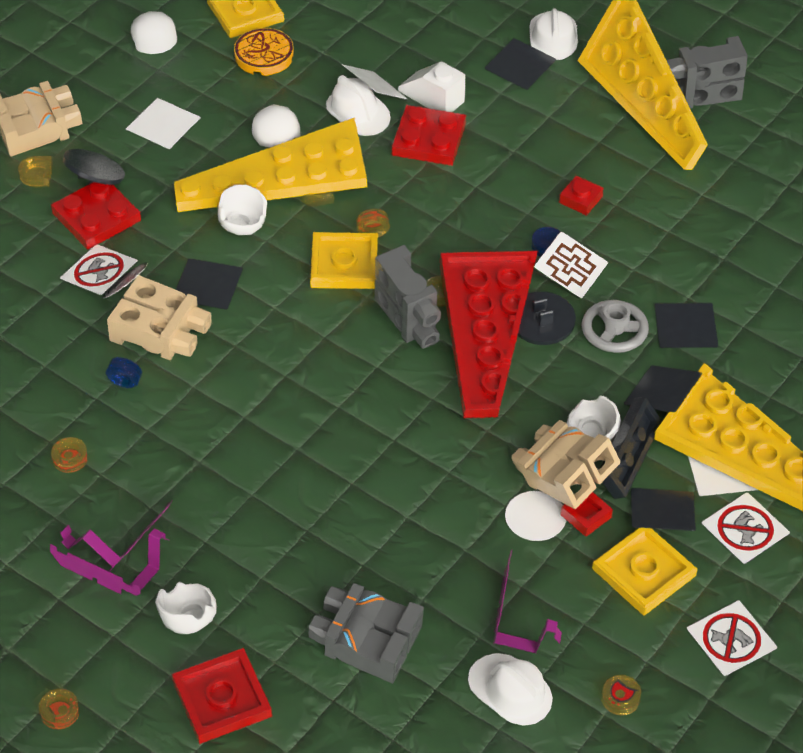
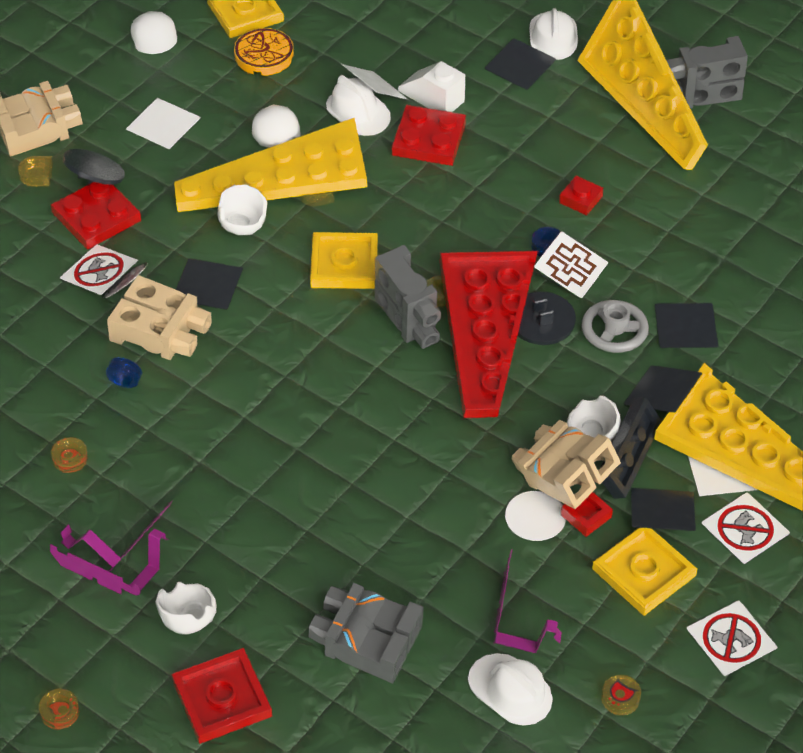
clear yellow tile [356,209,390,237] -> none

